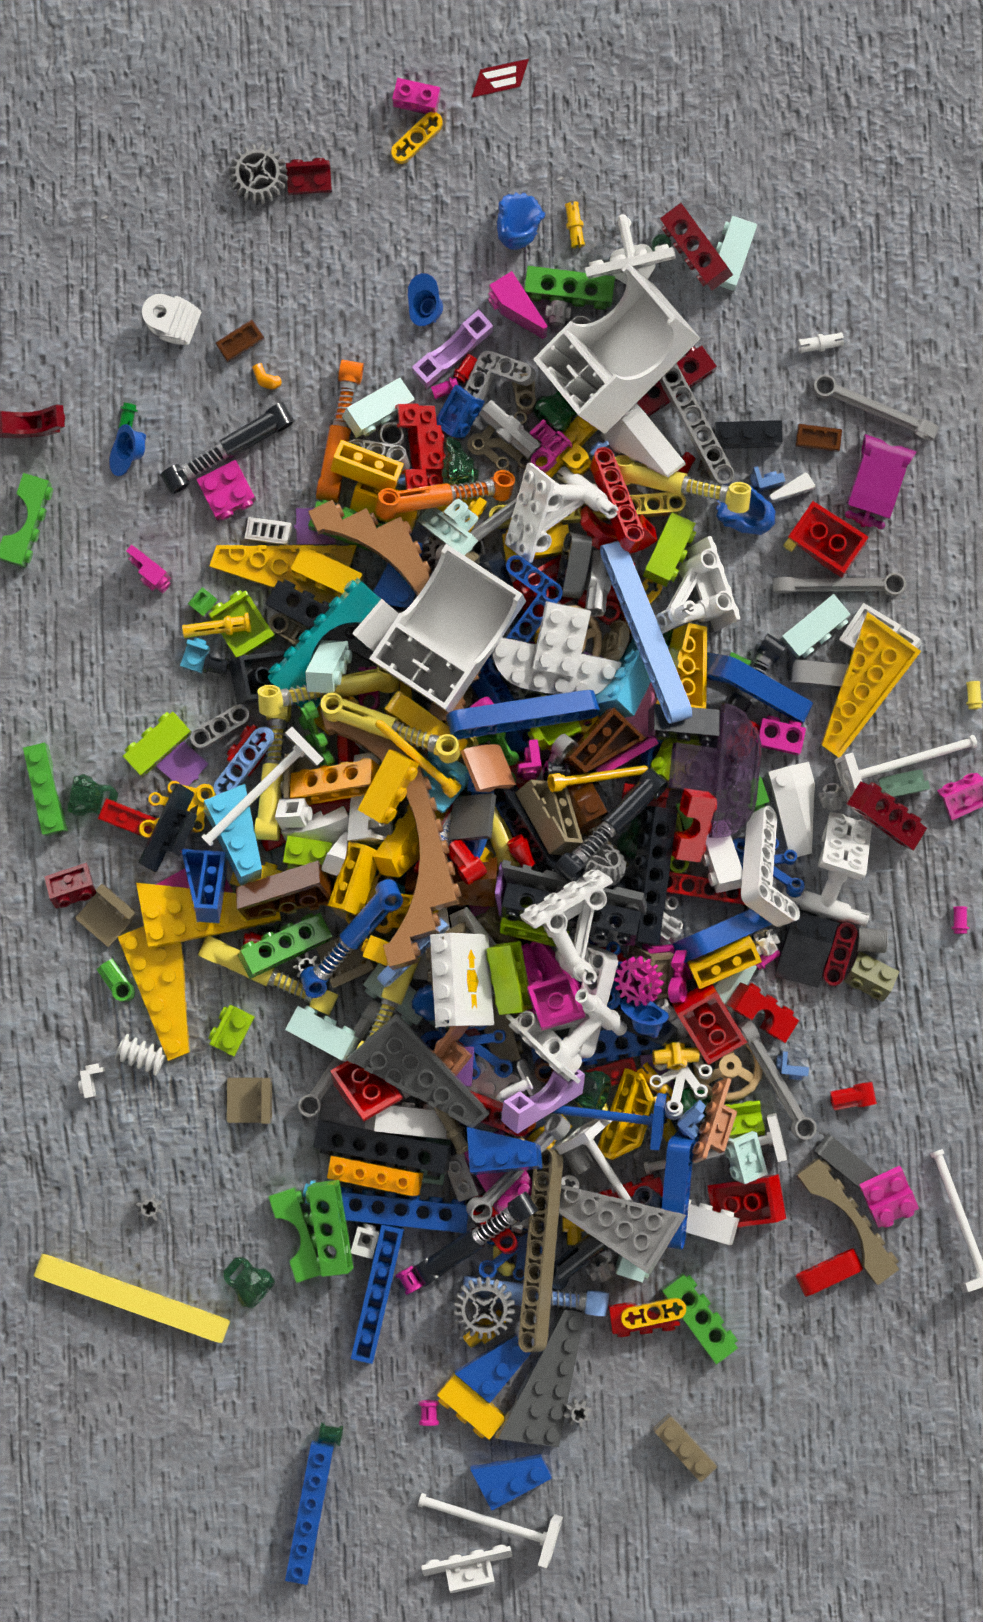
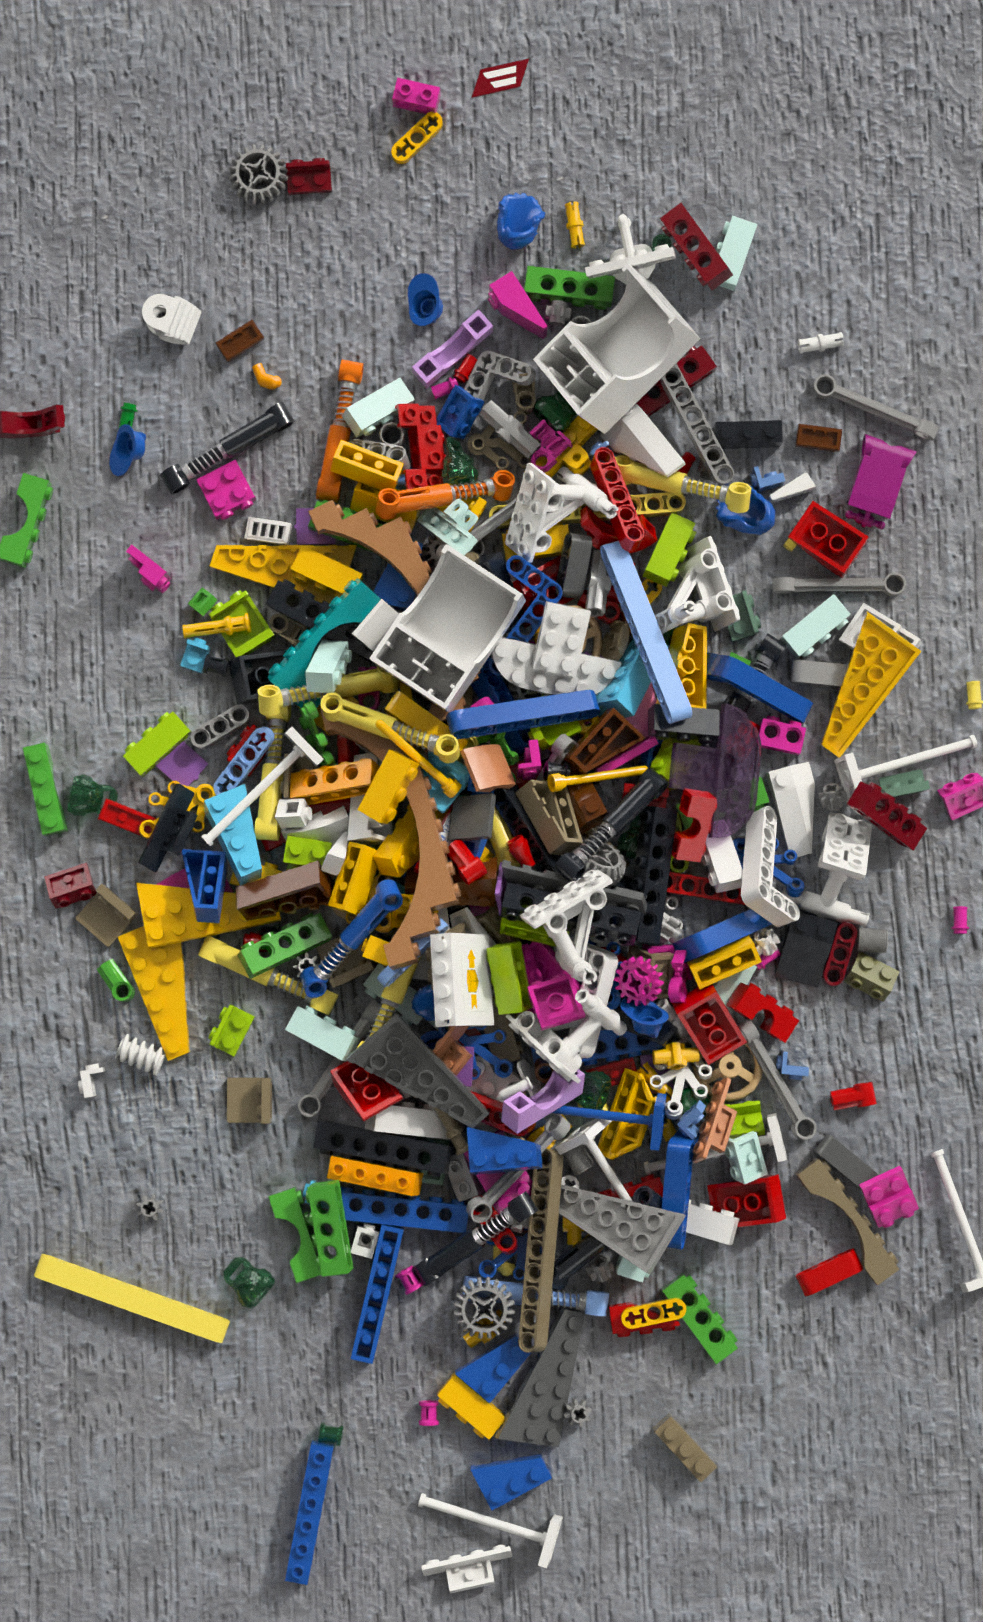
none -> sand green bracket [727,590,761,642]

